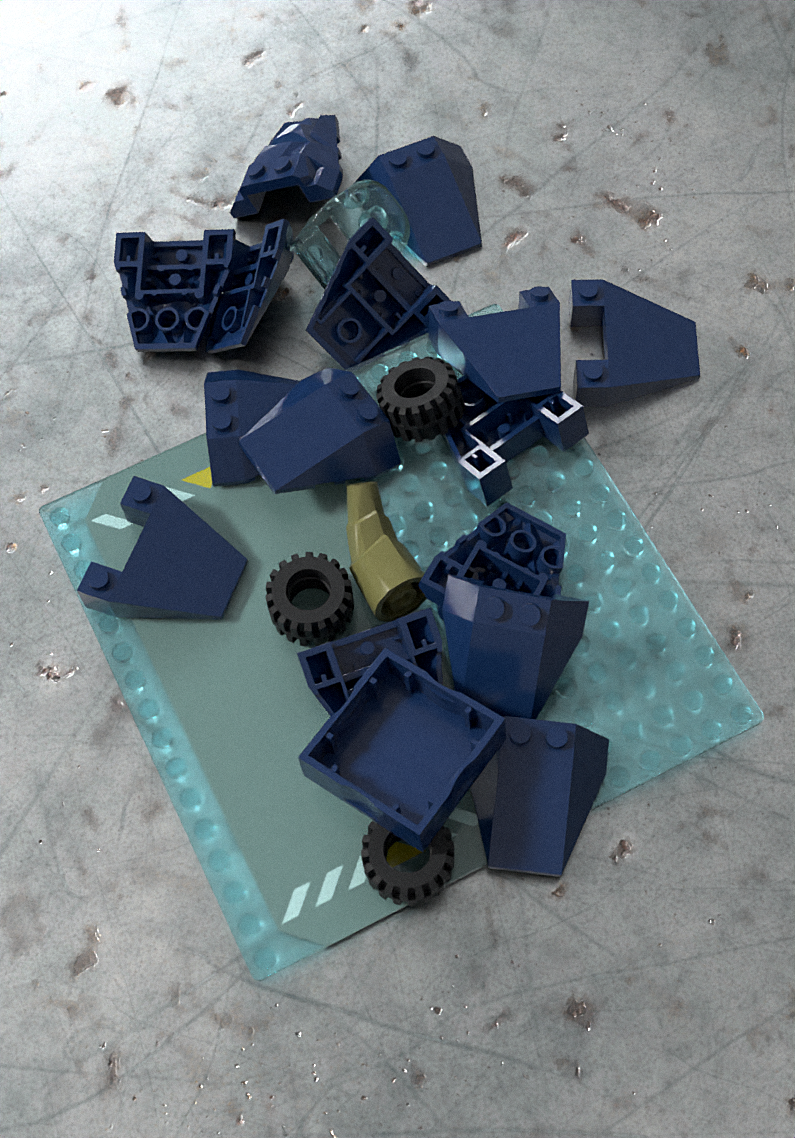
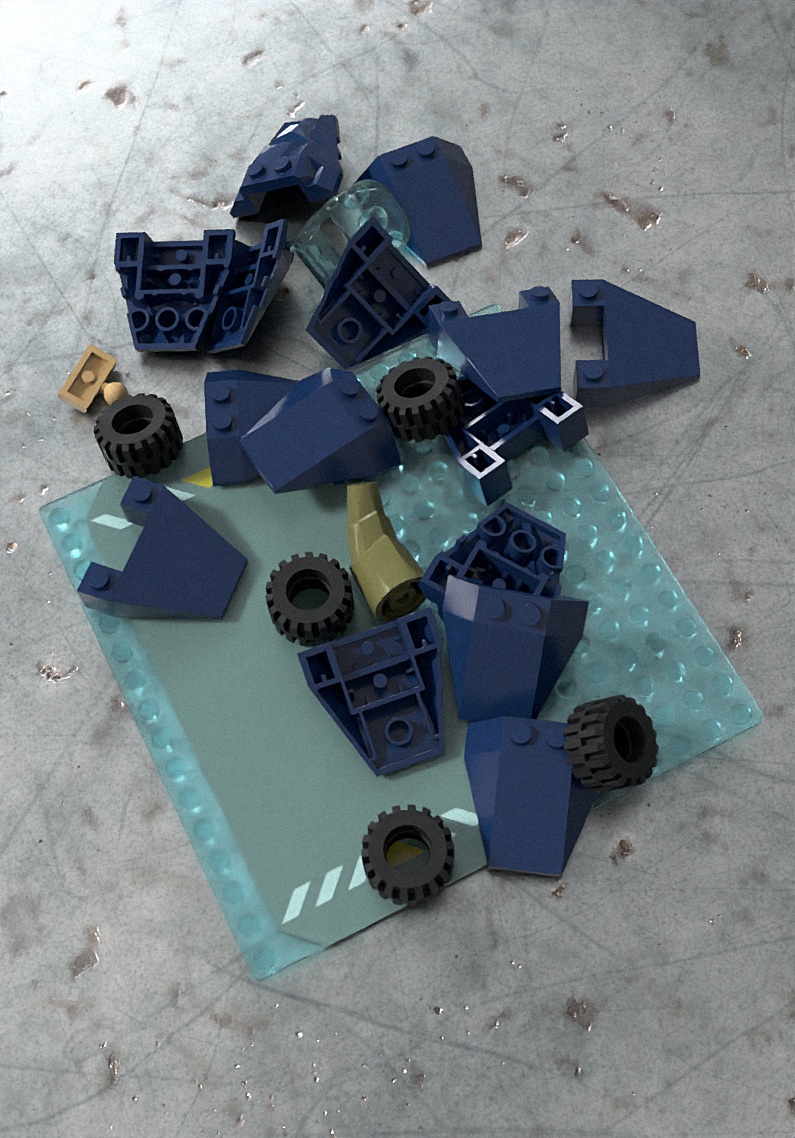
dark blue tile [298,648,506,852] -> none
none -> tan plate [58,344,128,414]
none -> black tyre [94,393,183,478]
none -> black tyre [563,695,659,792]

